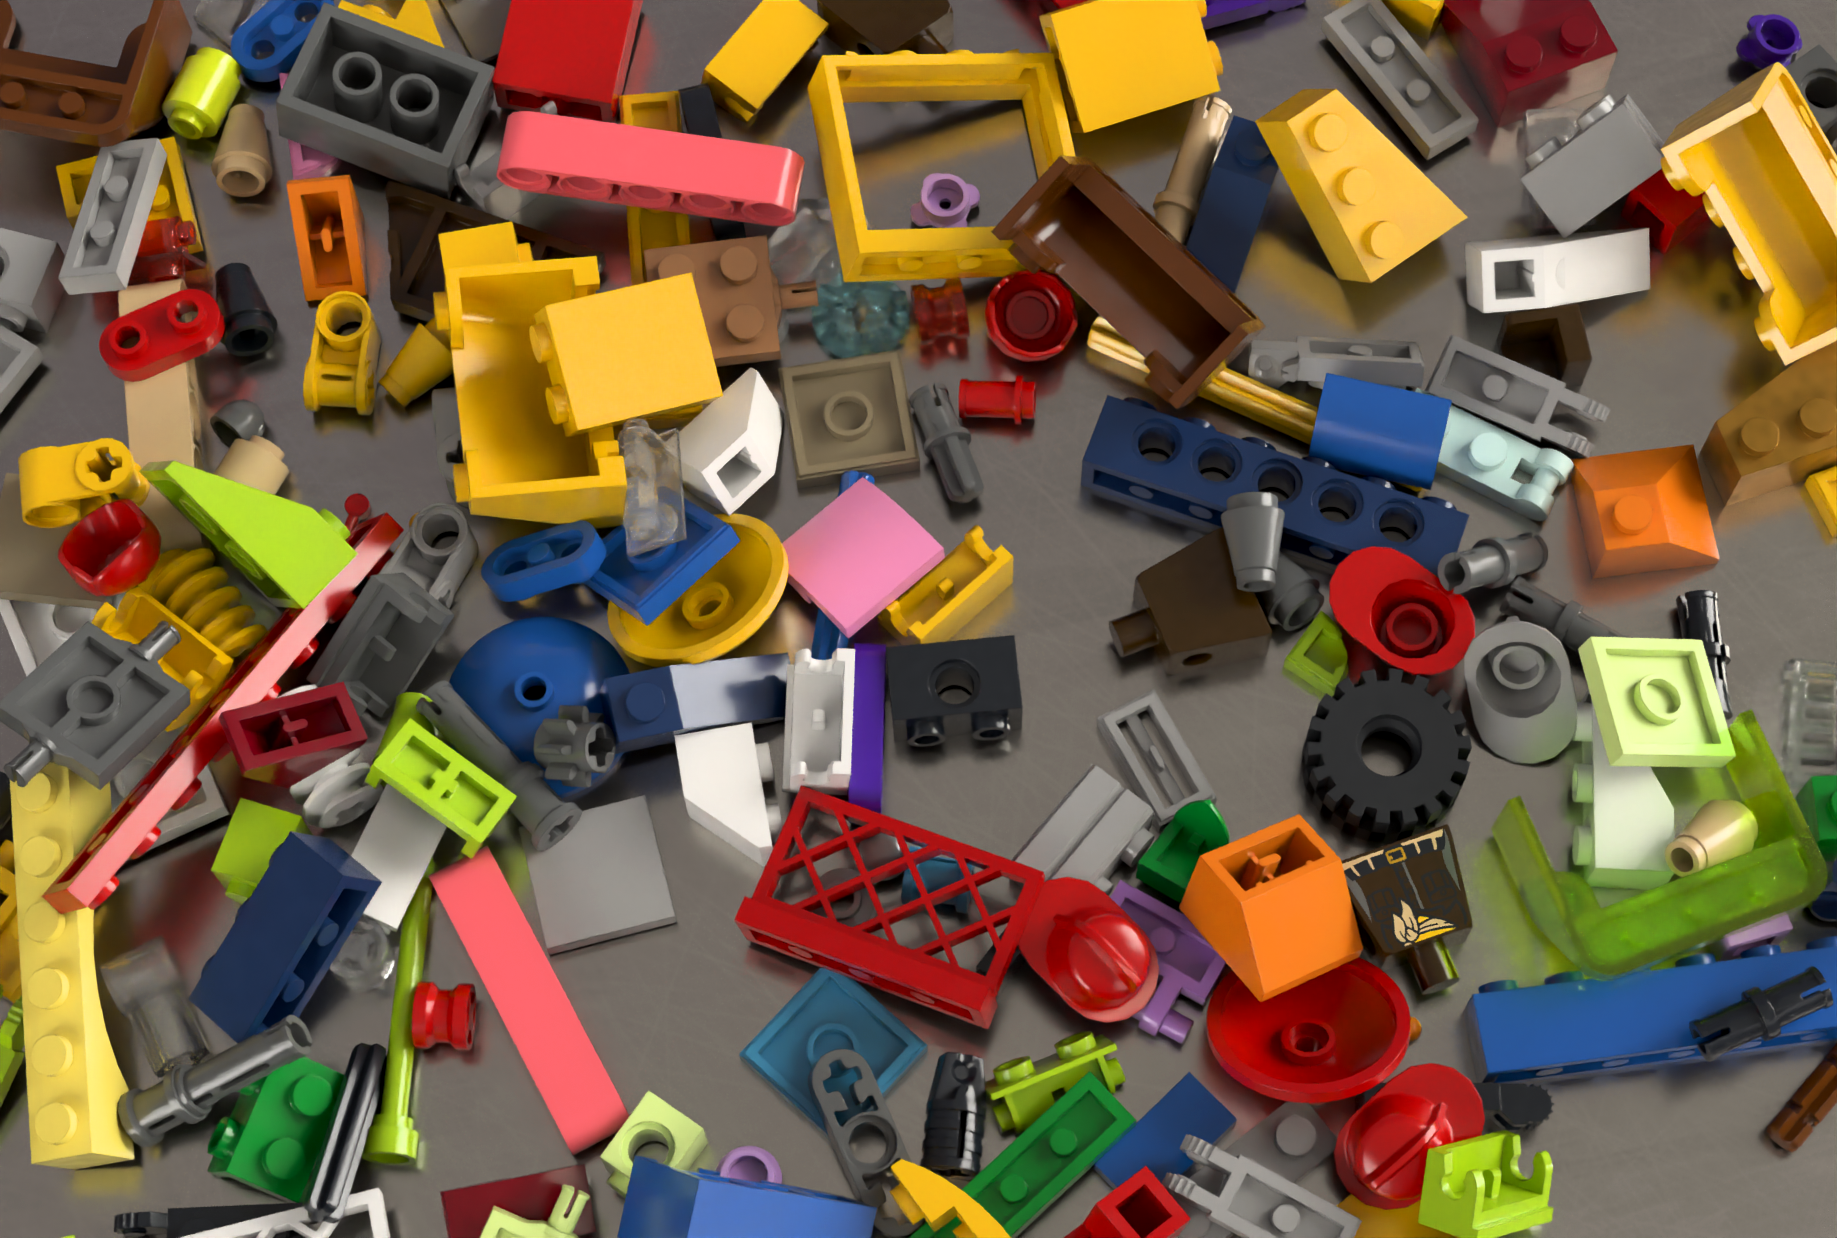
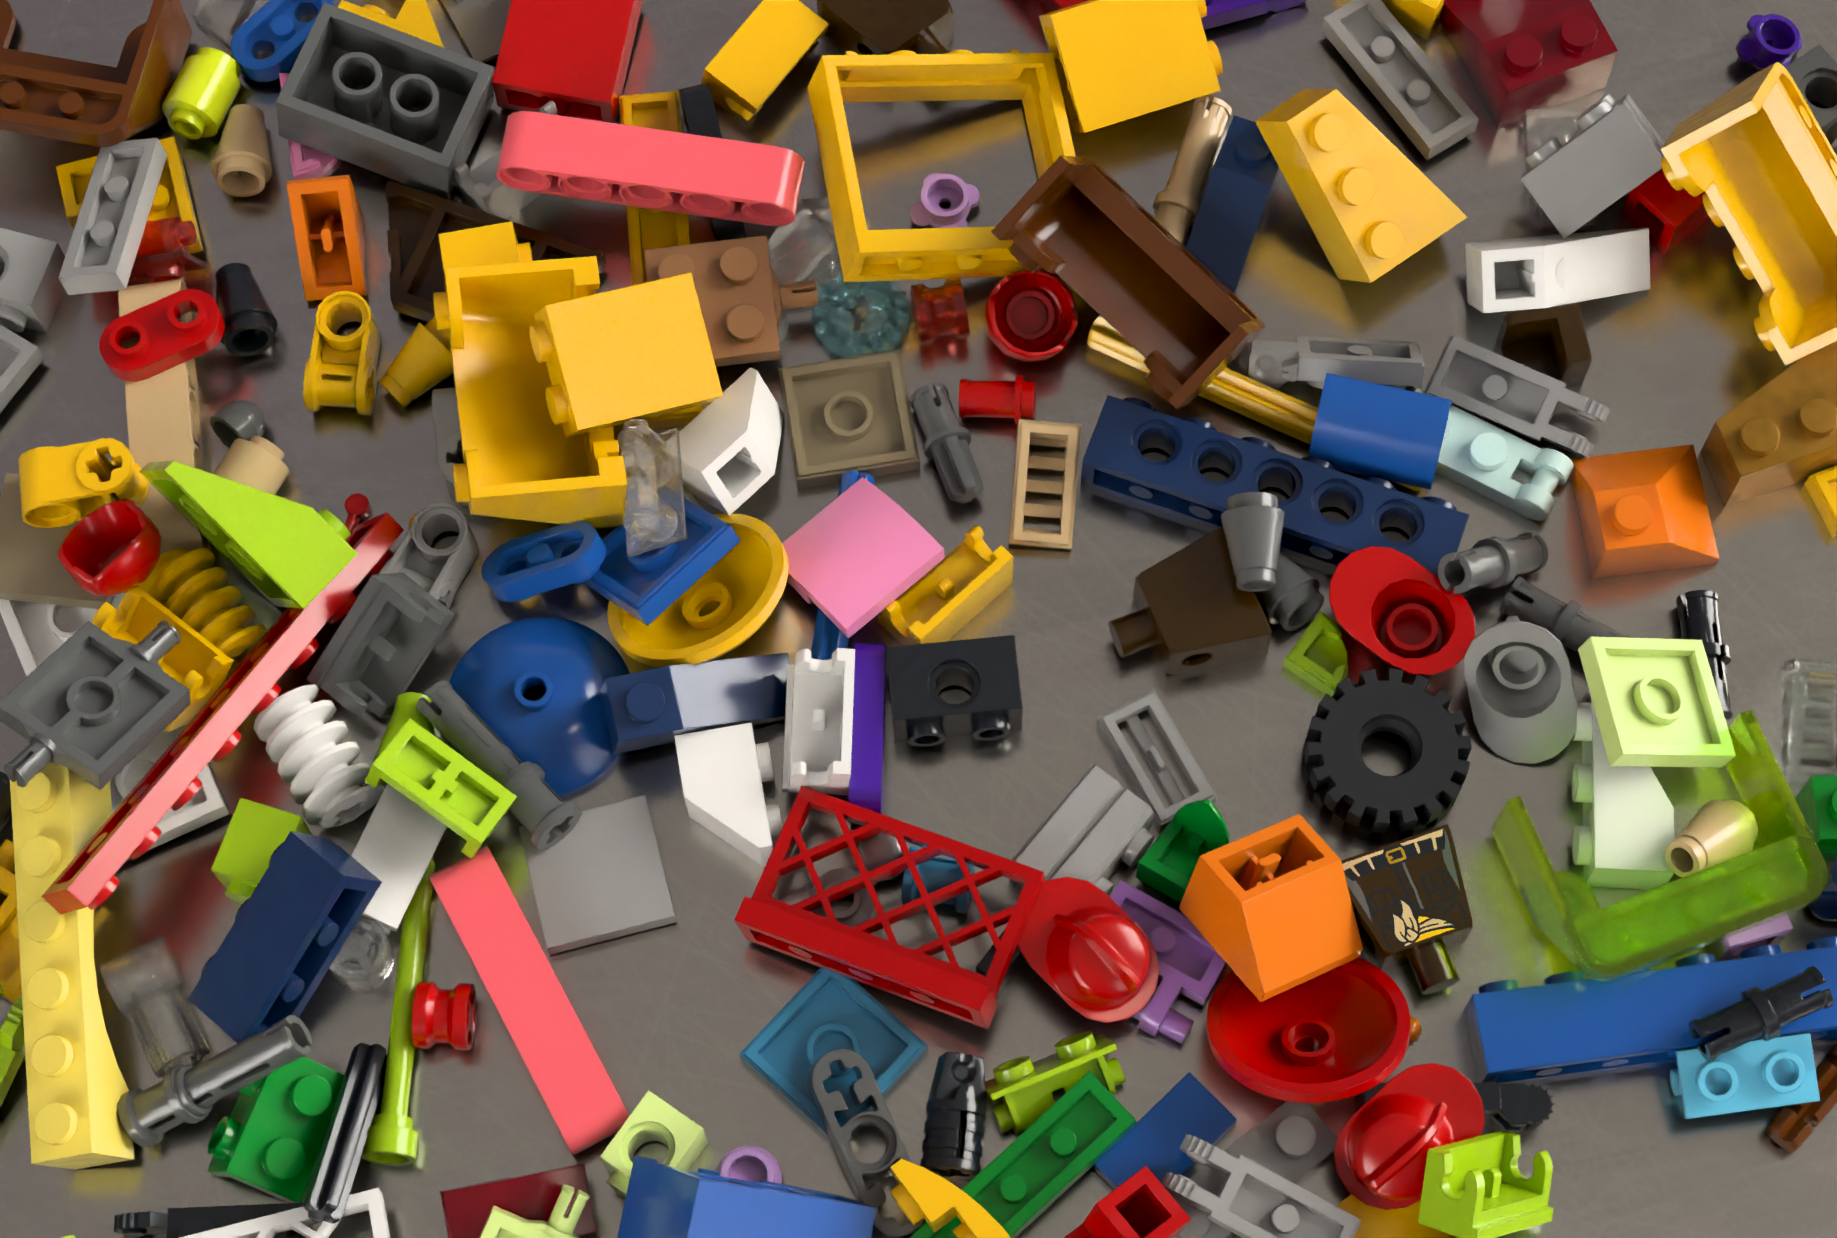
dark red slope [219,682,368,789] -> none
dark grey gear [534,705,616,787] -> none
none -> tan slope [1008,419,1081,550]
none -> medium azure hinge [1670,1033,1820,1119]

